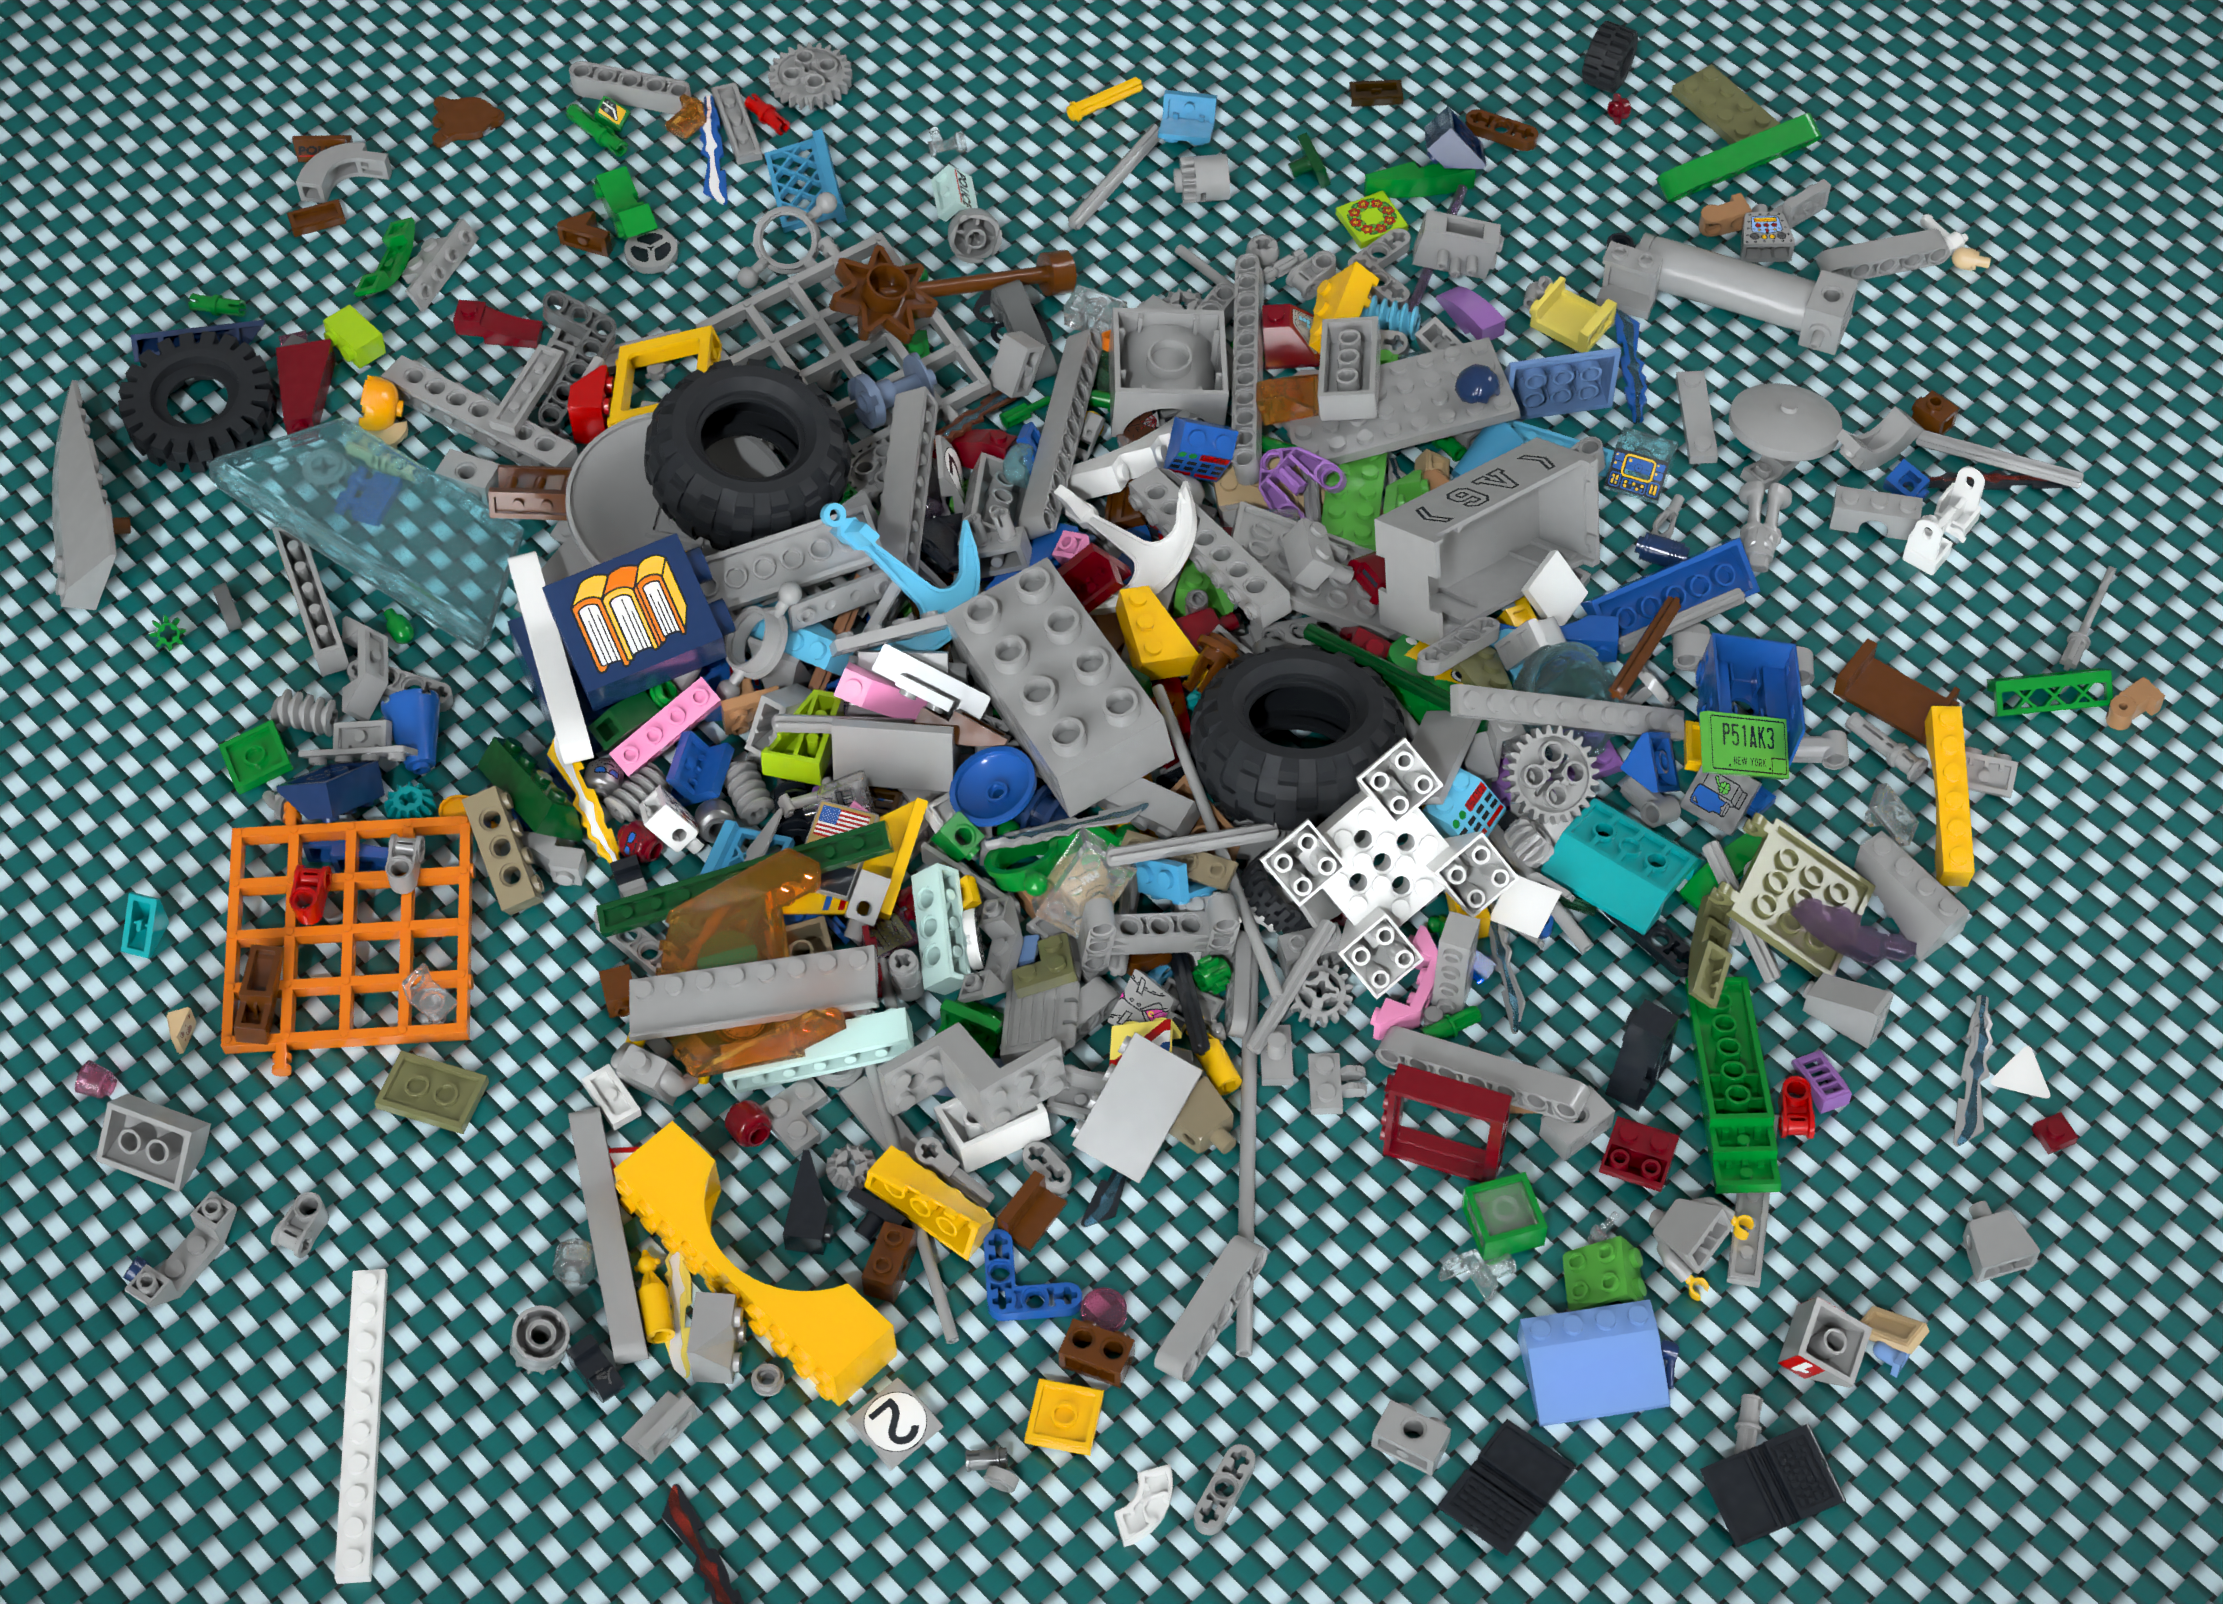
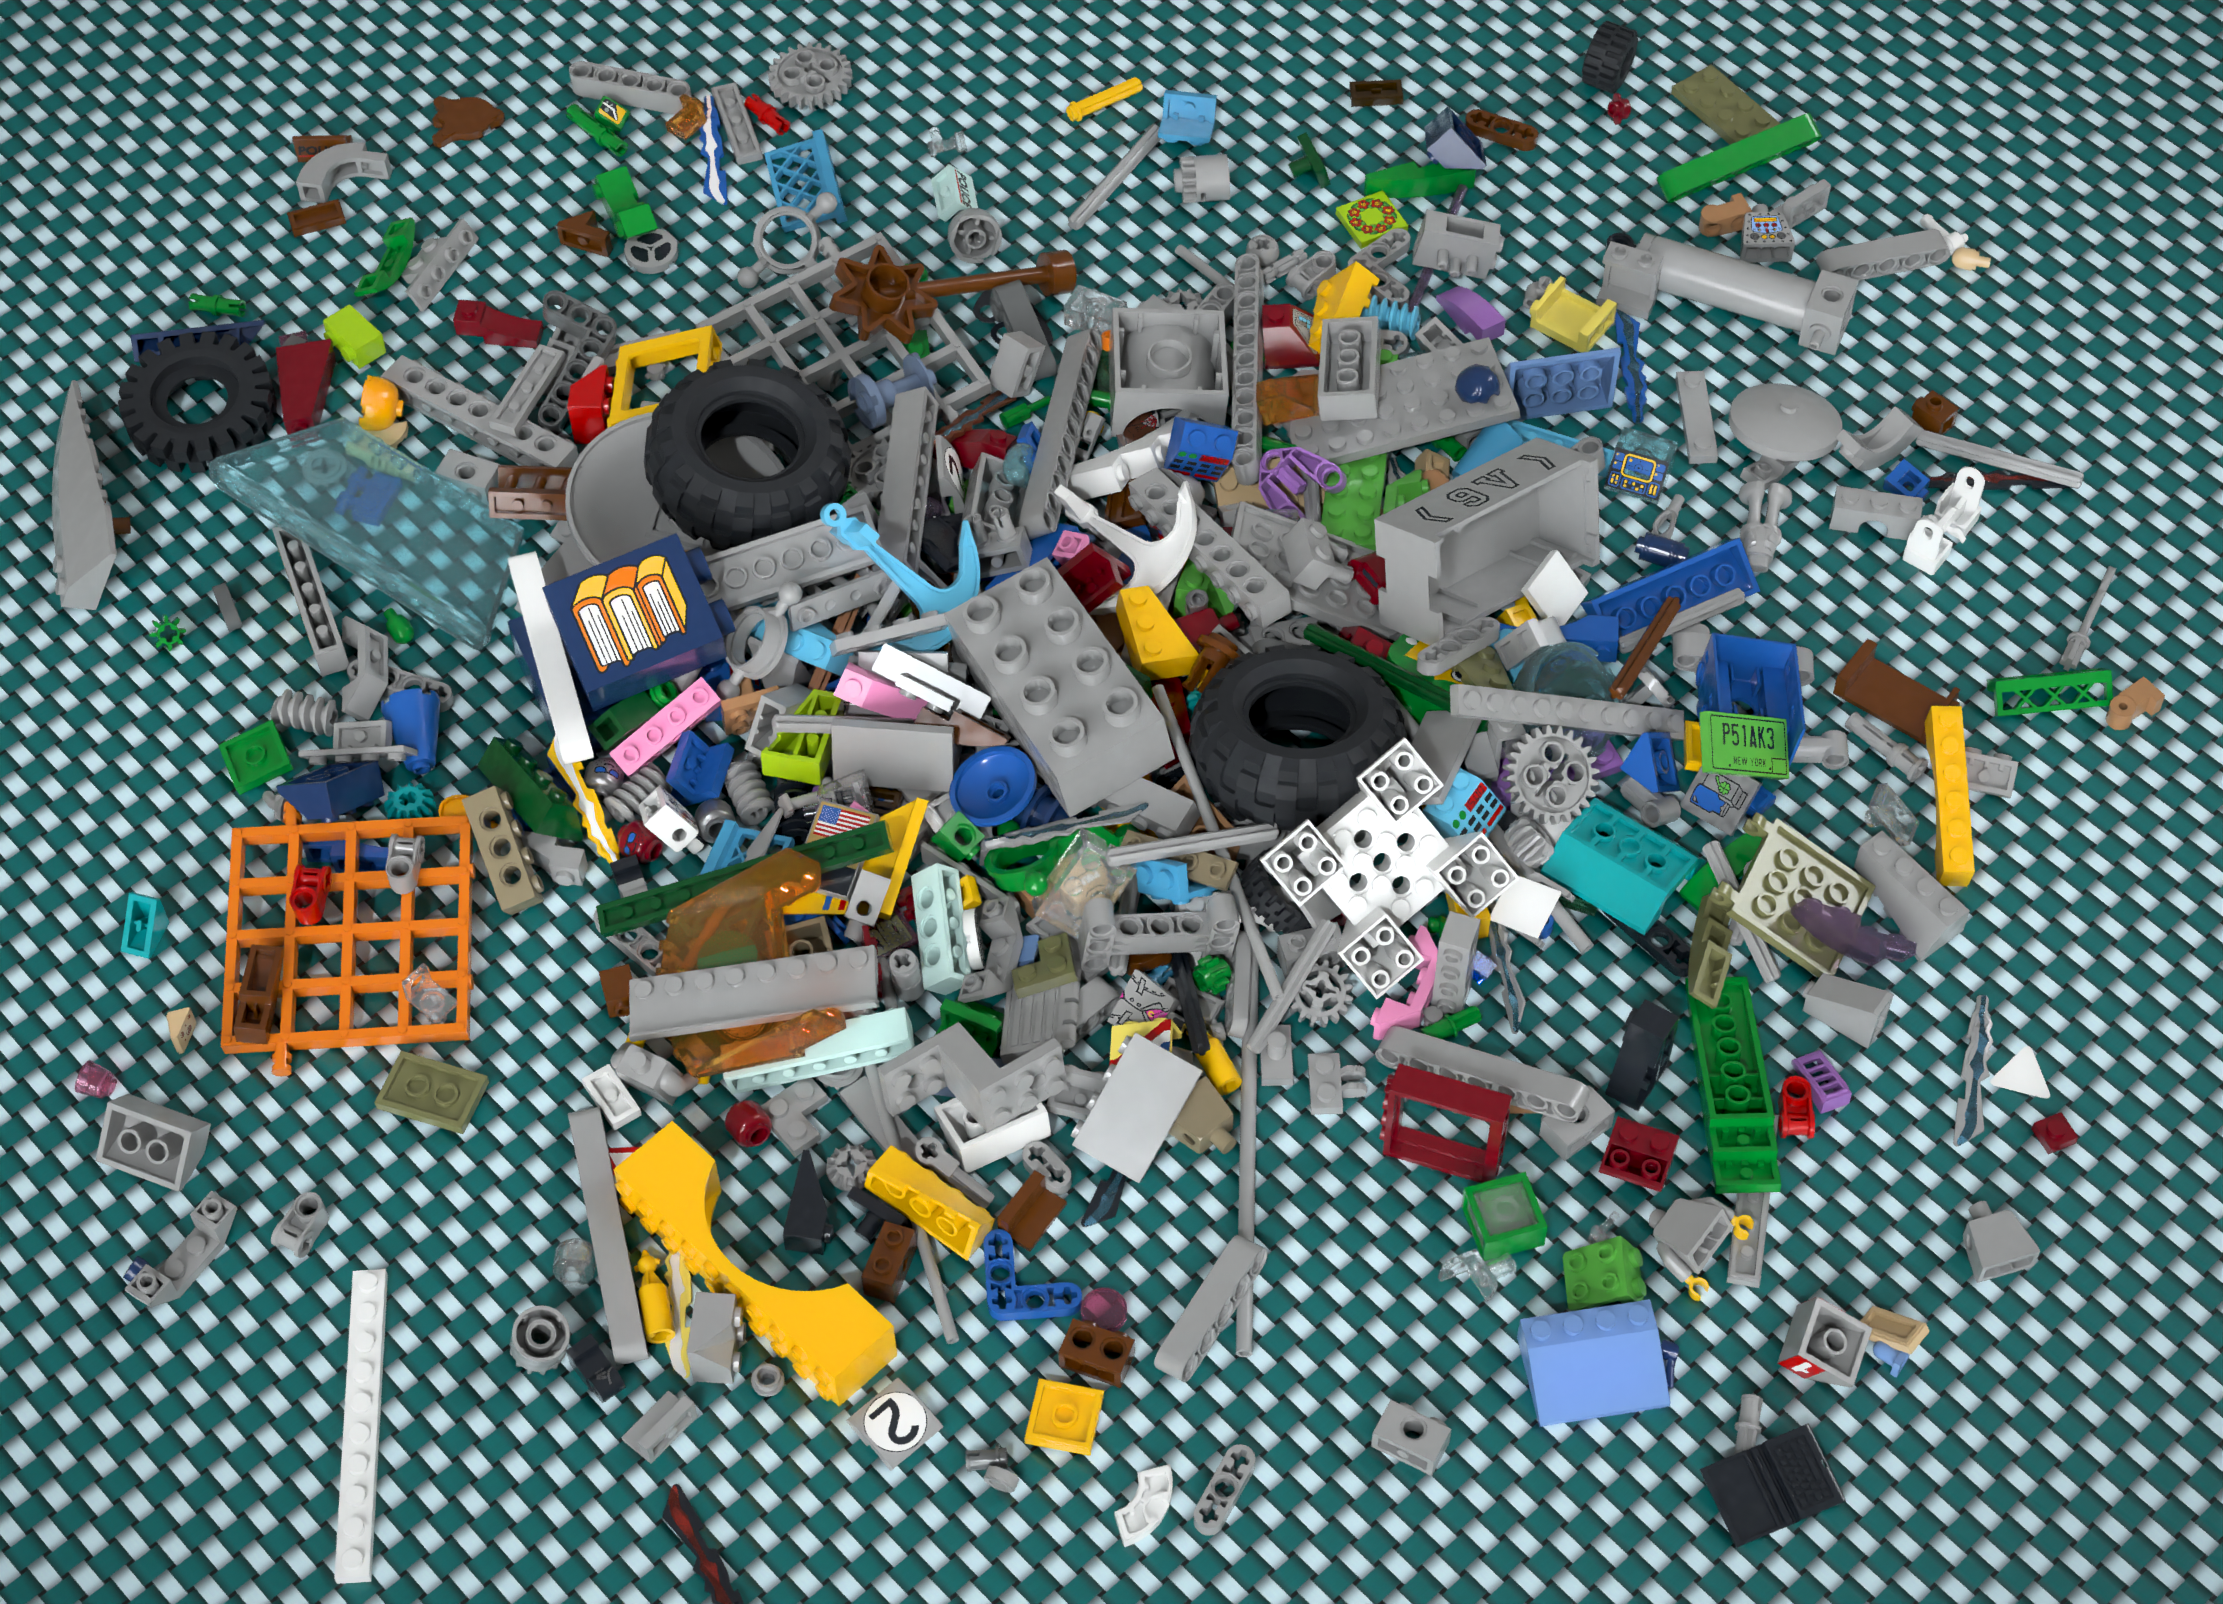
black piece [1437,1419,1576,1556] -> none

